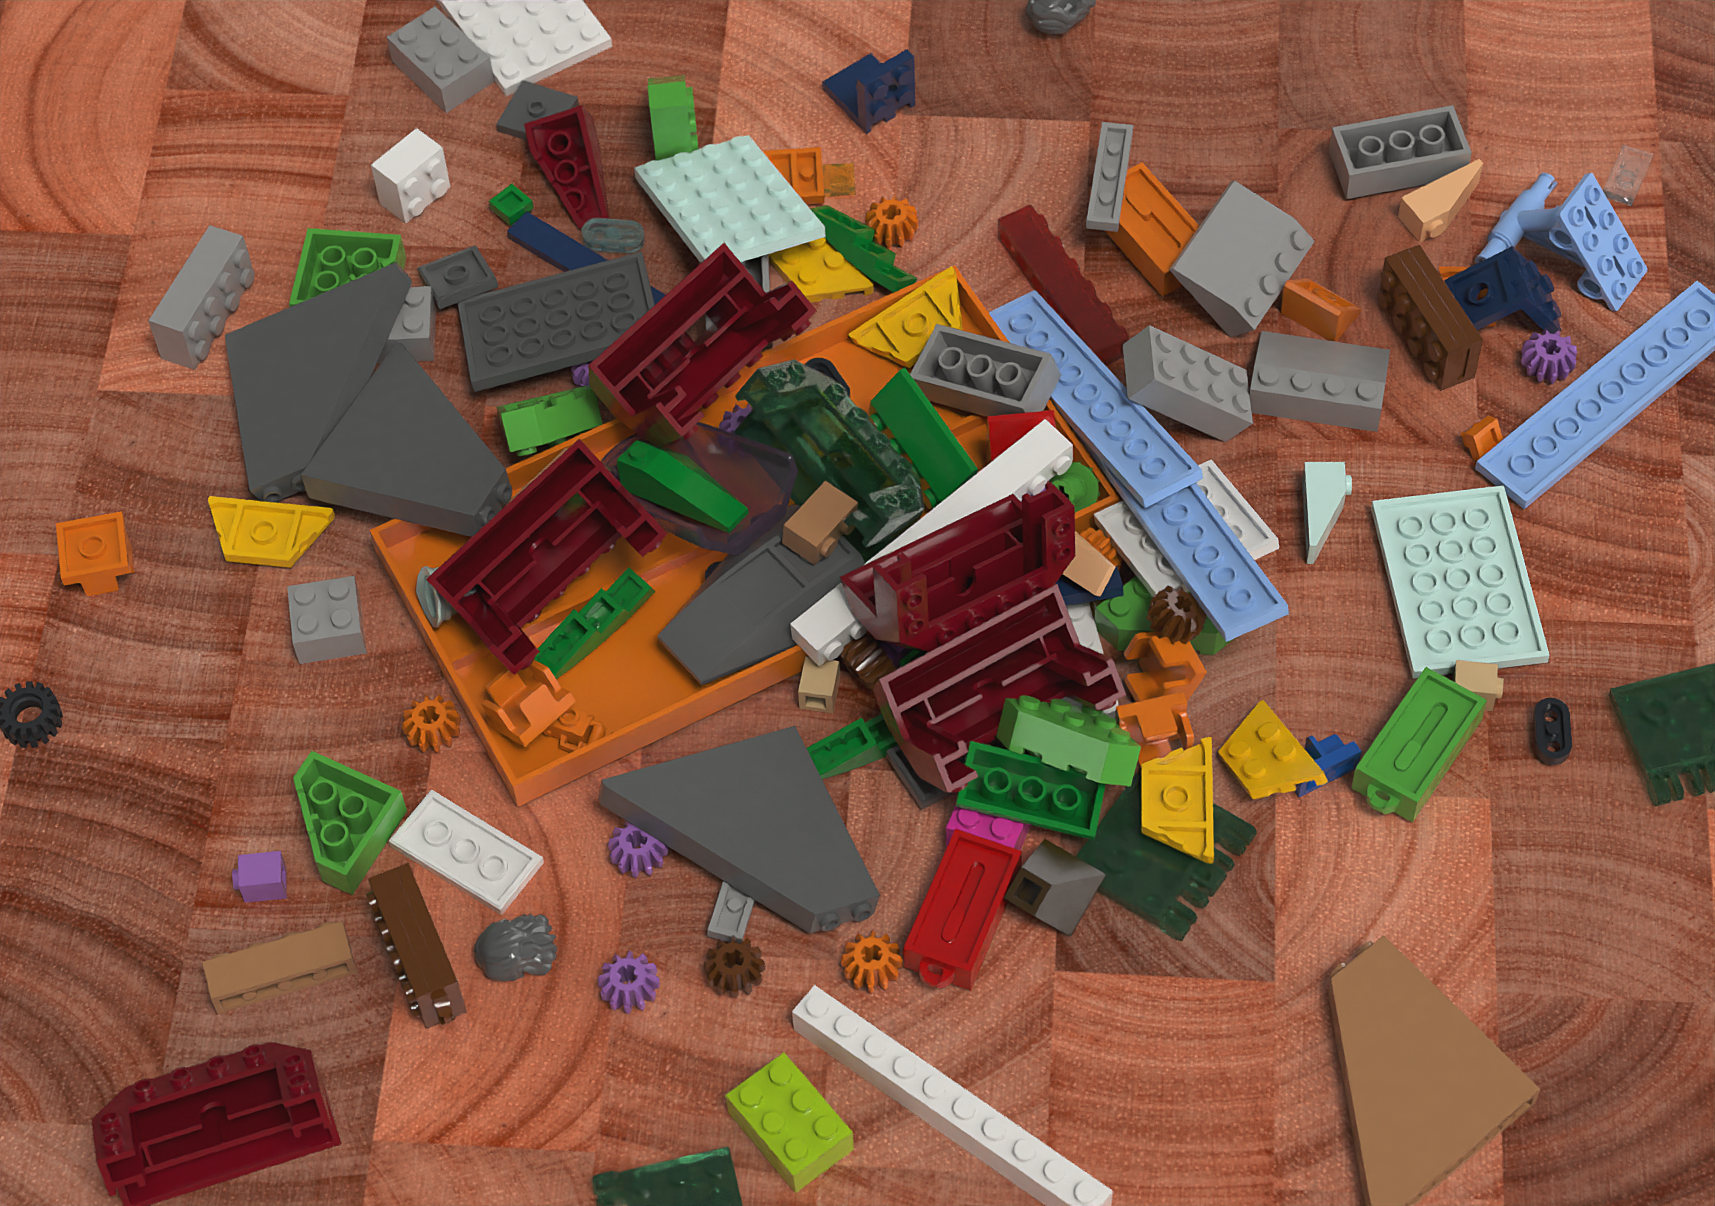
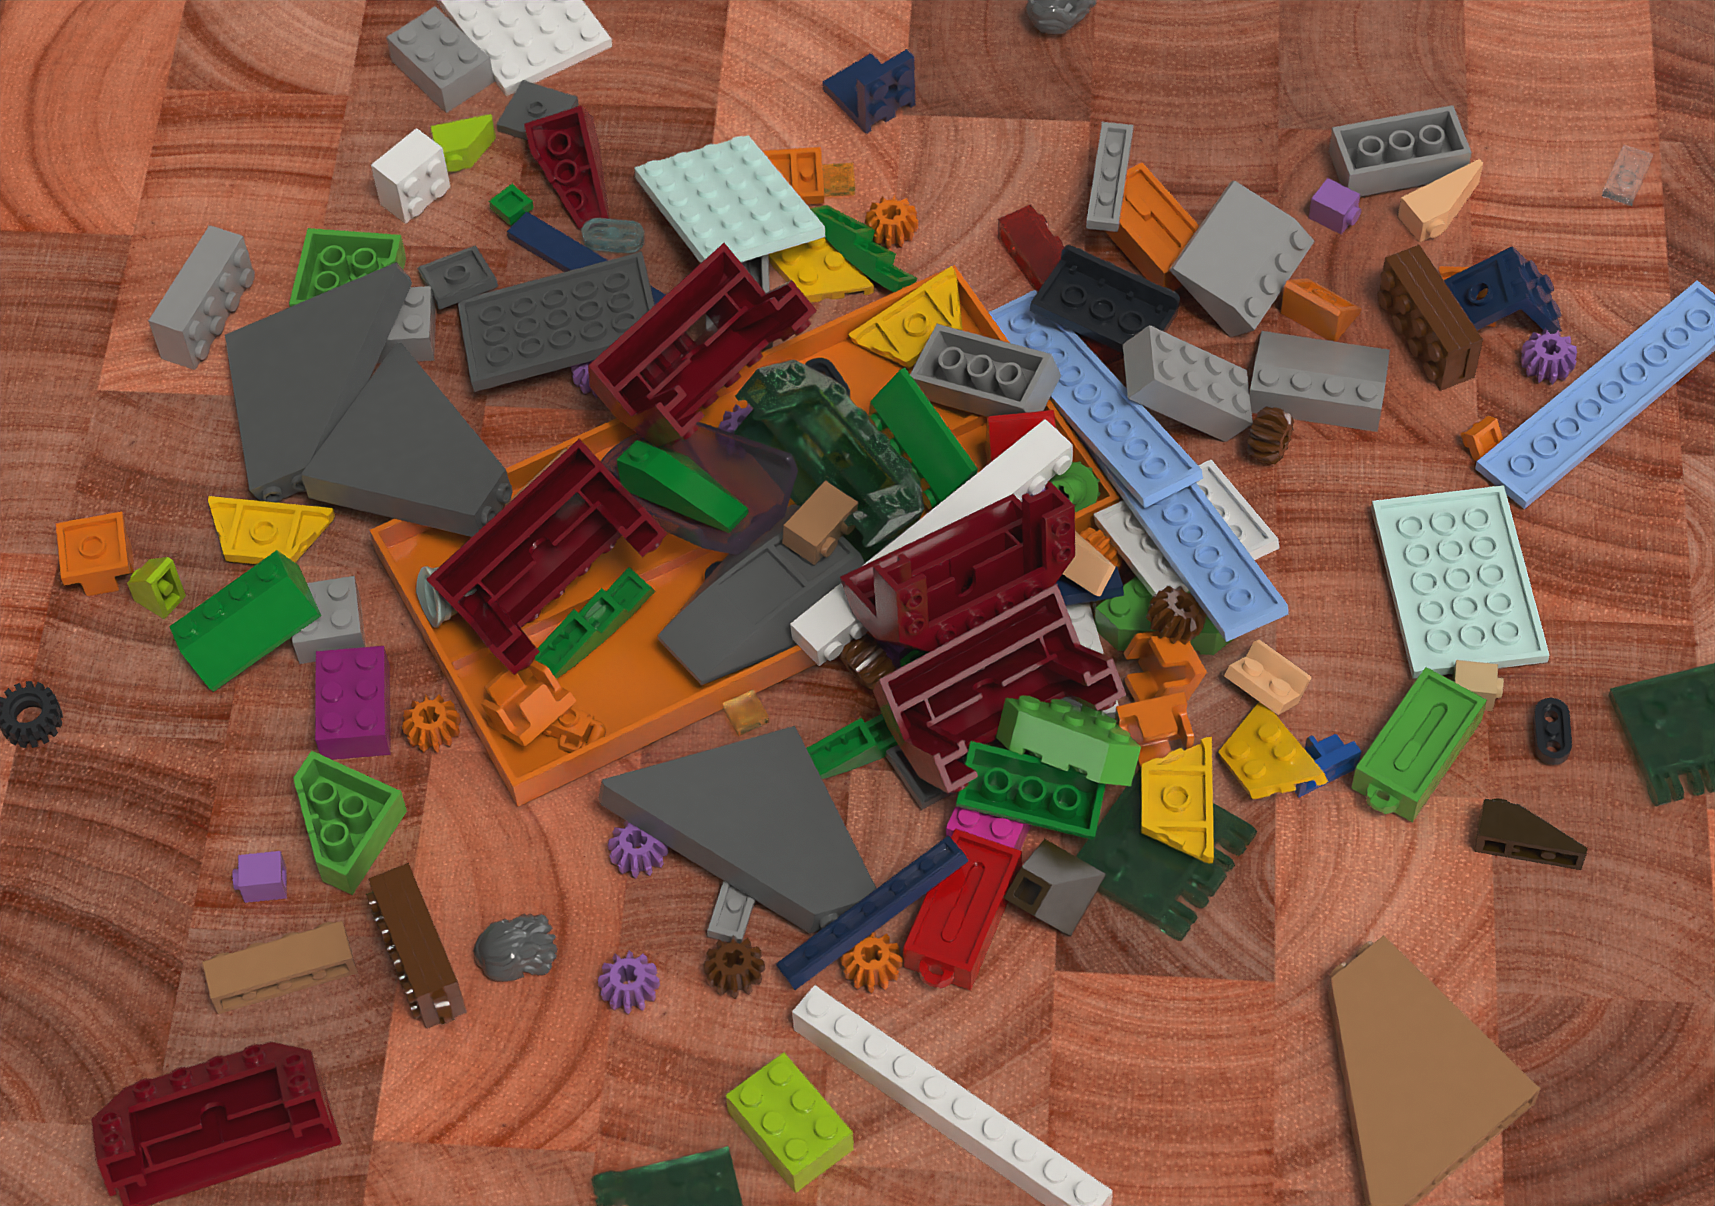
white tile [389,789,544,916] -> none
bright green brick [497,385,603,456] -> none
bright green brick [648,75,698,161] -> none
tan brick [798,657,840,713] -> none
light aqua slope [1302,462,1352,564] -> none
light blue plate [1475,173,1647,311] -> none
none -> lime slope [127,557,186,620]
none -> green slope [169,550,321,692]
none -> magenta brick [315,646,391,760]
none -> lime slope [431,114,496,172]
none -> clear yellow plate [722,689,769,736]
none -> dark blue tile [776,836,969,990]
none -> black bracket [1030,245,1180,354]
none -> light nougat bracket [1224,640,1311,715]
none -> reddish brown gear [1247,406,1294,464]
none -> medium lavender brick [1309,178,1361,234]
none -> dark brown slope [1475,798,1587,870]

